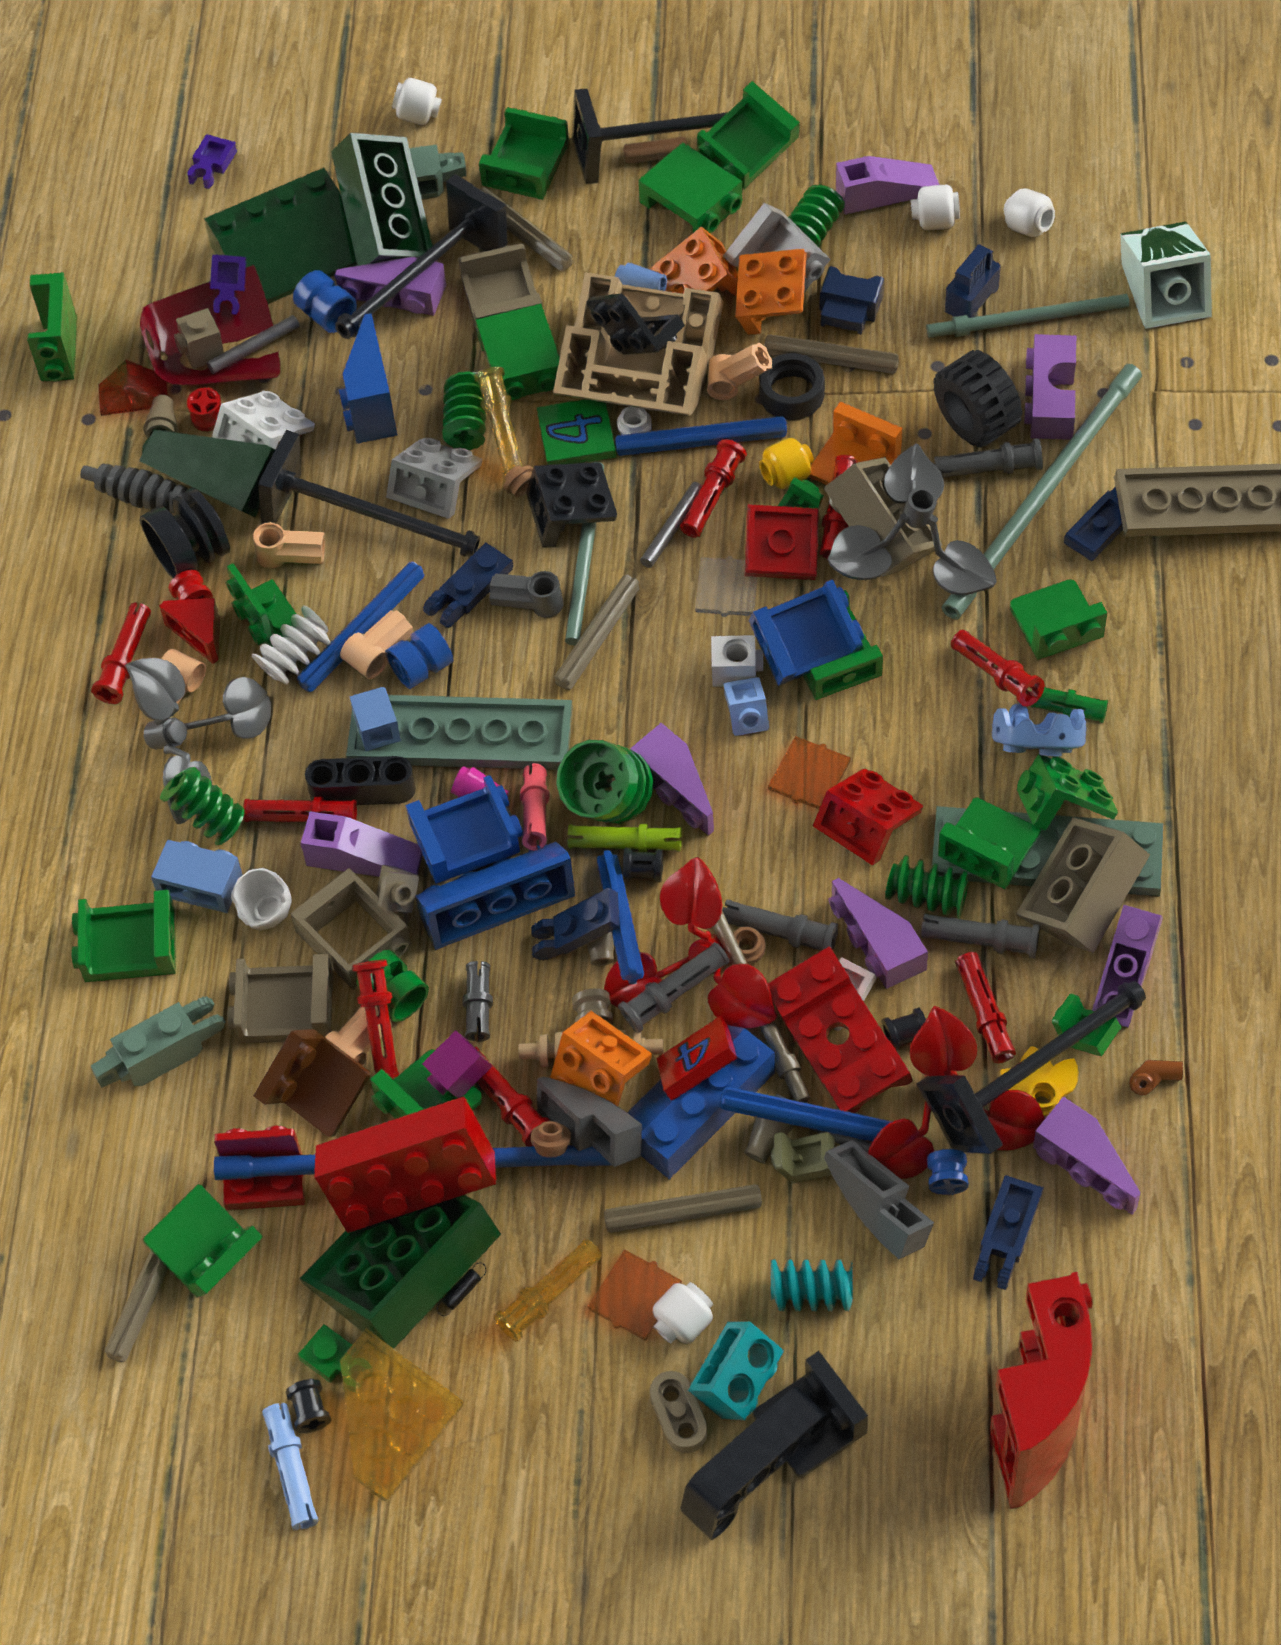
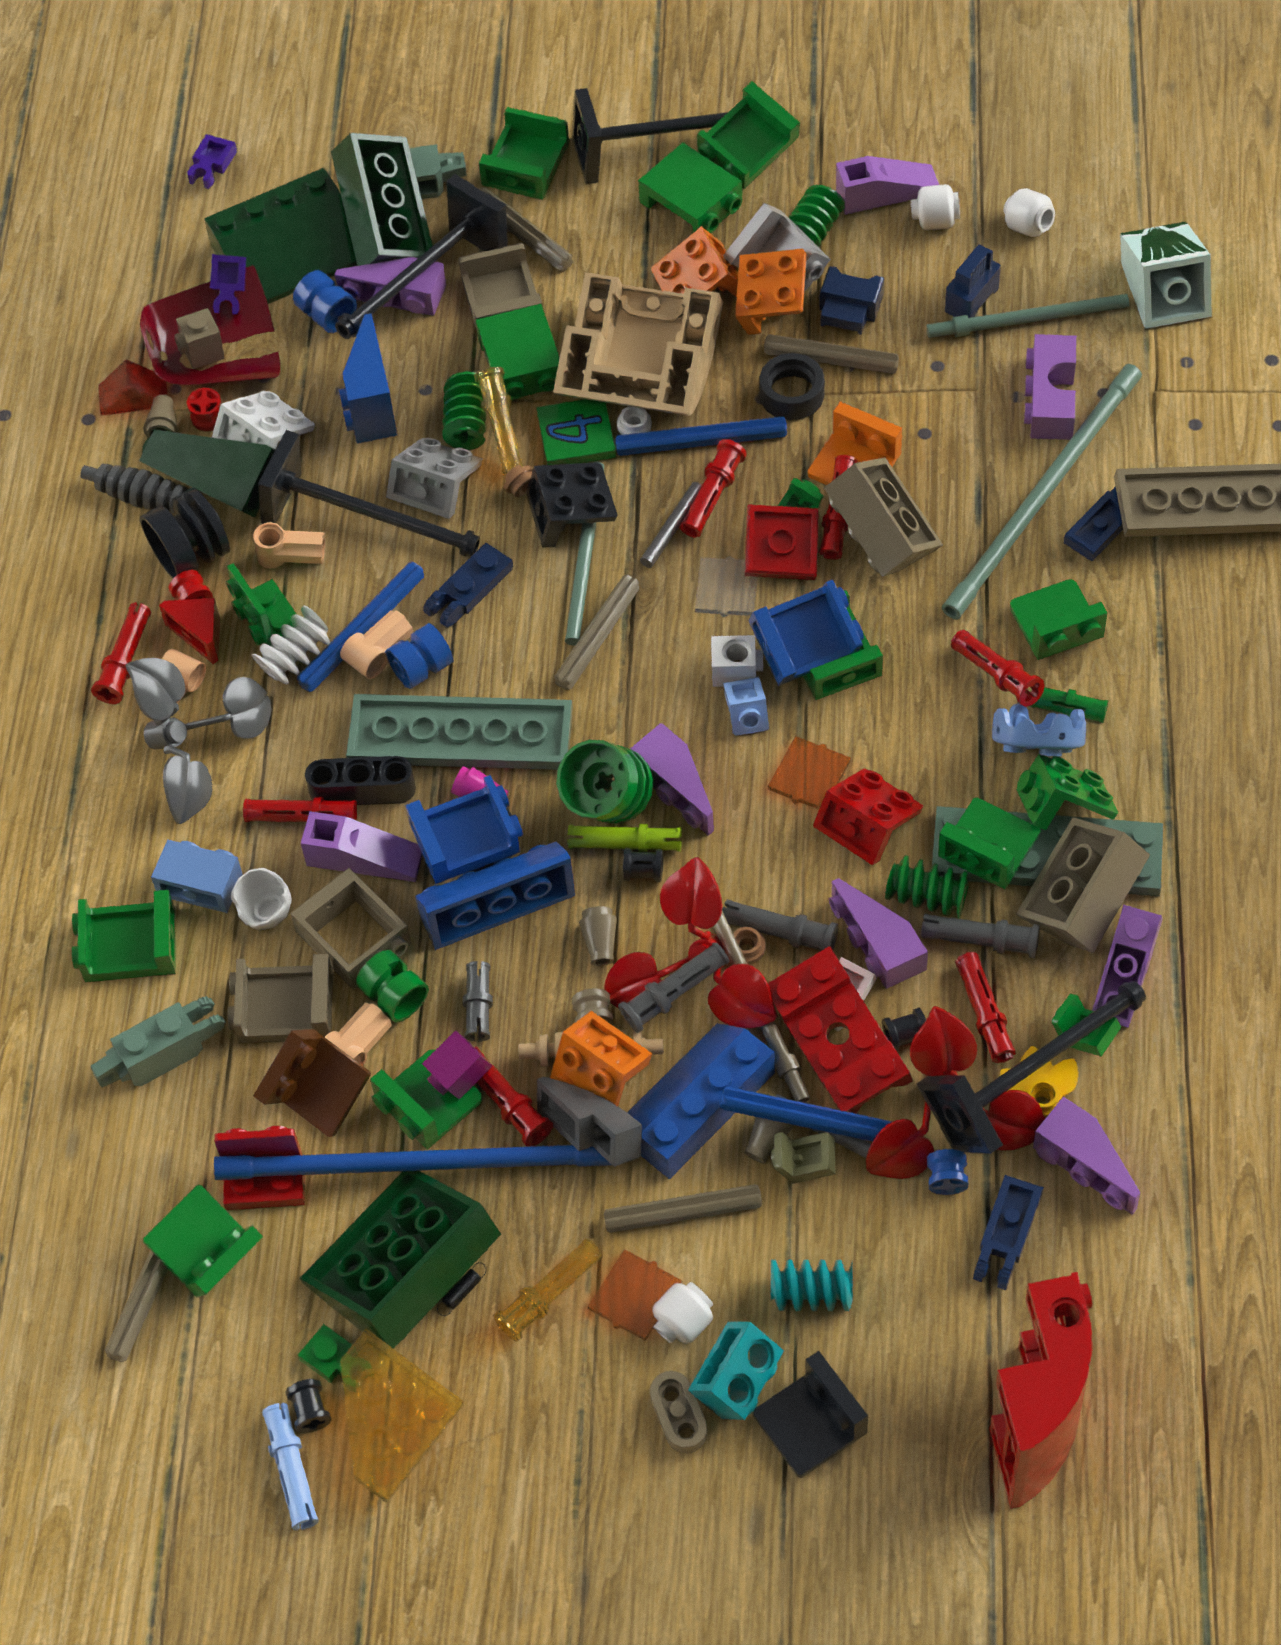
green panel [27,272,77,382] -> none
green piece [160,767,244,846] -> none
flat silver bar [207,315,300,374] -> none
red brick [315,1096,496,1233] -> none
medium blue panel [349,687,401,751] -> none
red pin [352,959,399,1078] -> none
dark tan bracket [376,865,419,913] -> none
white head [392,78,441,125] -> none
dark grey piece [489,571,563,618] -> none
coral pin [520,763,550,851] -> none
dark blue hinge [531,888,620,961] -> none
medium nougat plate [531,1121,571,1157] -> none
black bracket [586,294,685,355] -> none
blue axle [596,850,644,984] -> none
medium blue cone [615,263,667,291] -> none
medium nougat axle [623,136,687,164] -> none
red tile [656,1016,737,1100] -> none
black beam [680,1387,828,1540] -> none
light nougat piece [707,342,772,400] -> none
yellow head [759,438,814,489] -> none
dark grey slope [824,1140,934,1259] -> none
dark grey plant [828,444,997,595] -> none
black tyre [933,350,1022,447] -> none
dark grey pin [934,438,1043,478] -> none
dark orange arm [1129,1060,1183,1096] -> none

